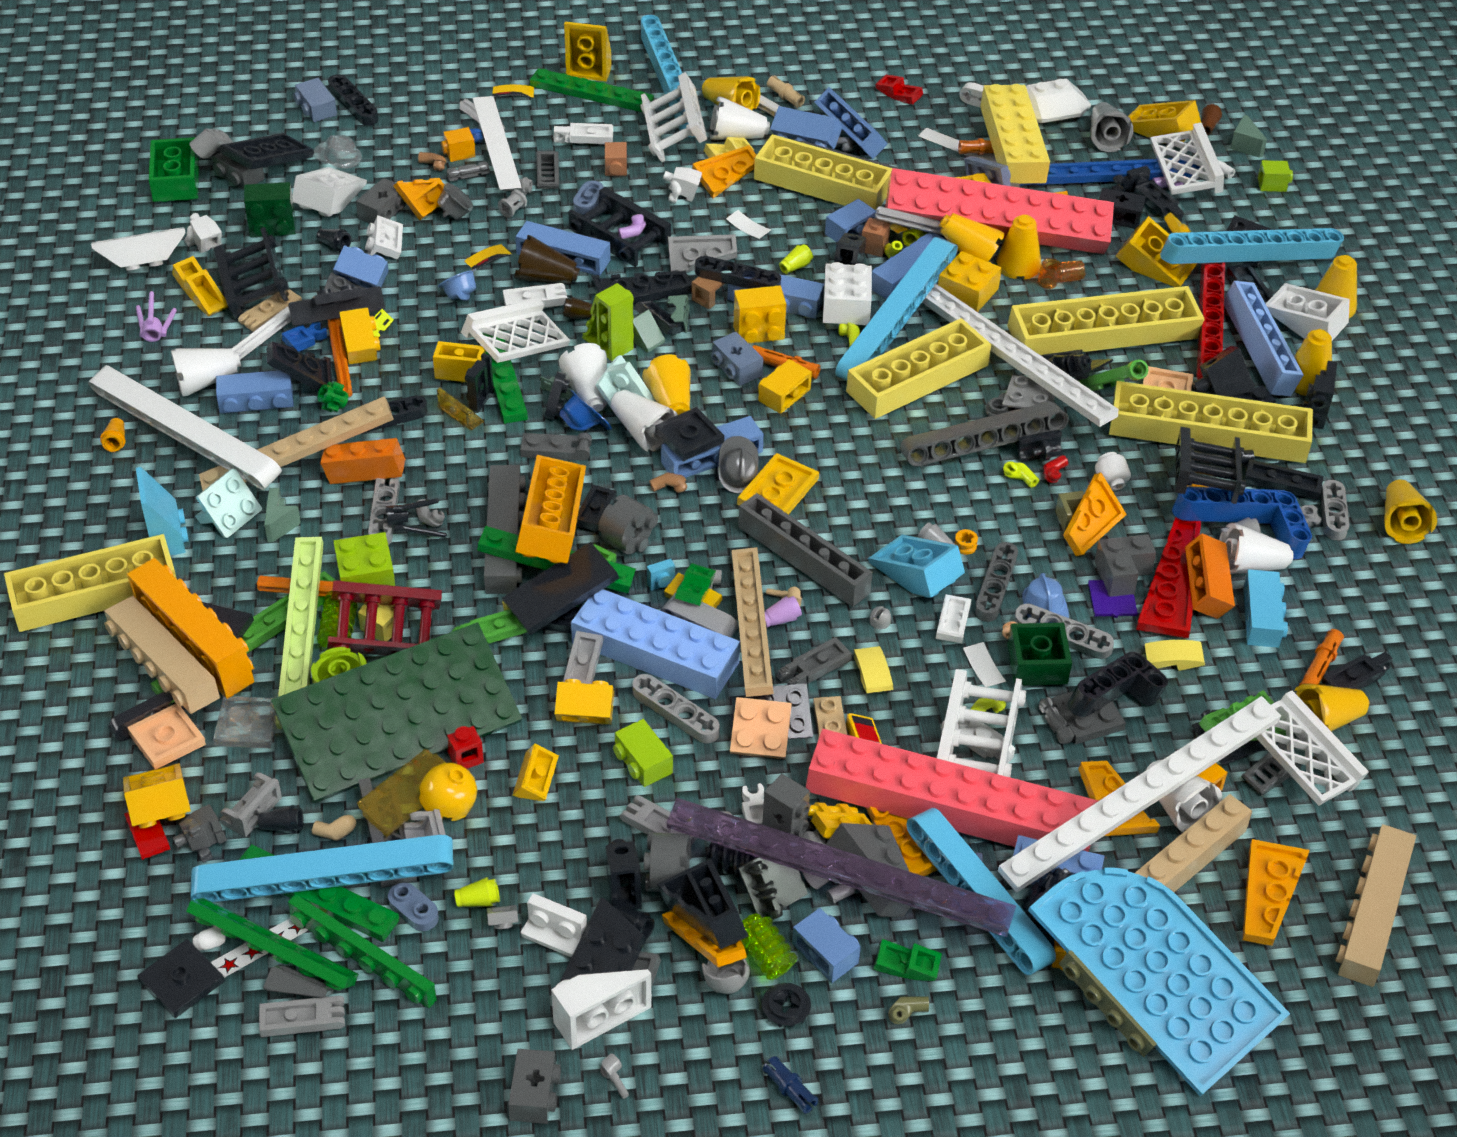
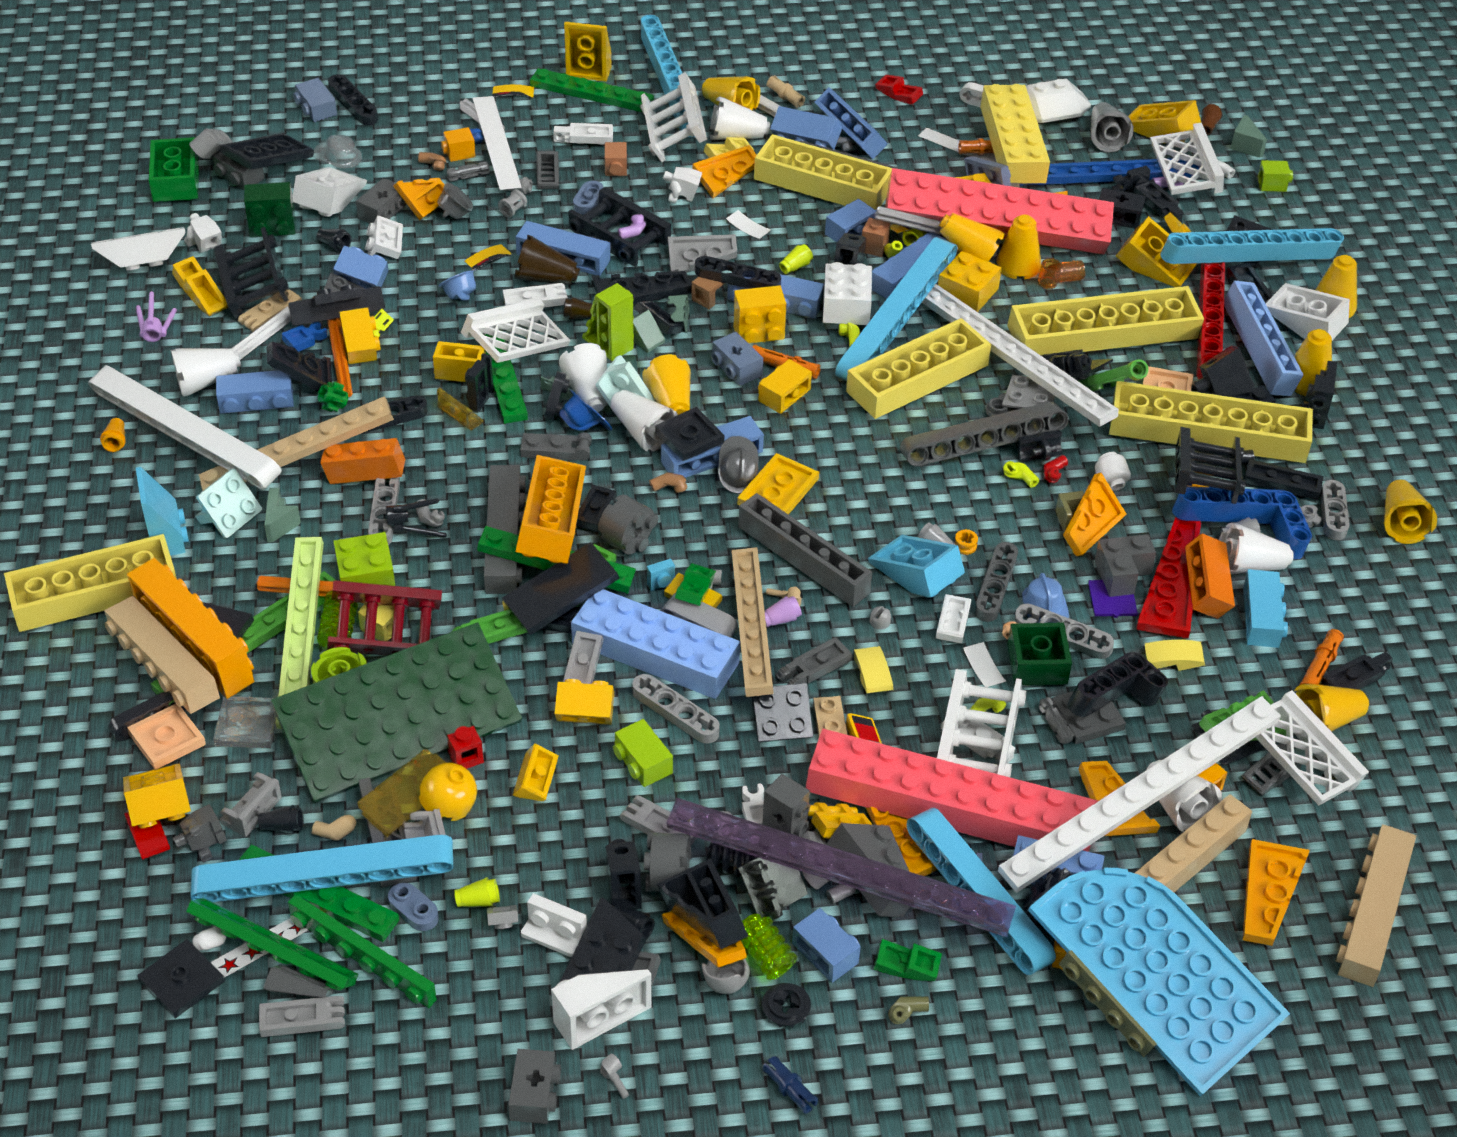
light nougat plate [730,697,792,760] -> none

